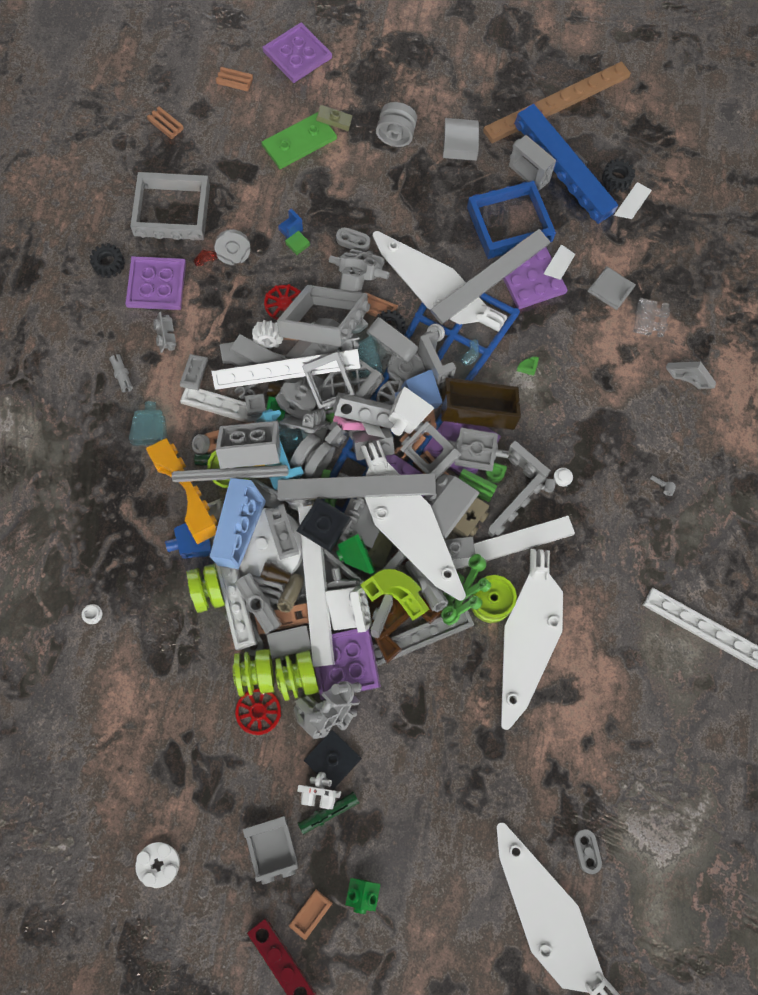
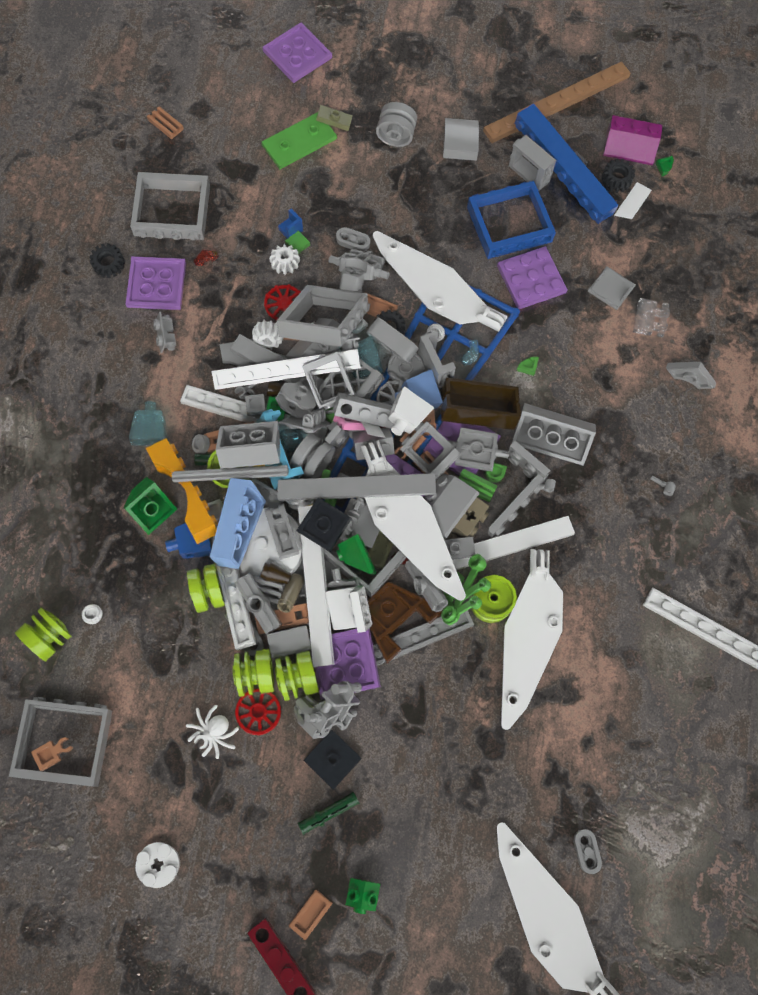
light grey pin [109,354,133,392] -> none
light grey plate [180,354,208,391] -> none
light grey tile [214,229,250,265] -> none
nougat tile [216,67,253,91] -> none
light grey panel [243,816,299,885] -> none
white hips [297,772,341,809] -> none
lime arch [360,569,429,620] -> none
light grey plate [371,594,393,639] -> none
light grey tile [430,229,550,325] -> none
white sticker [544,245,575,280] -> none
white plate [554,468,573,486] -> none
none -> light grey window [9,697,113,787]
none -> lime wheel [15,607,72,662]
none -> nougat plate [31,737,73,771]
none -> green slope [123,477,177,535]
none -> white animal [186,705,239,759]
none -> white gear [269,243,300,275]
none -> light grey slope [512,403,596,466]
none -> magenta slope [603,115,663,166]
none -> green tile [655,156,674,177]

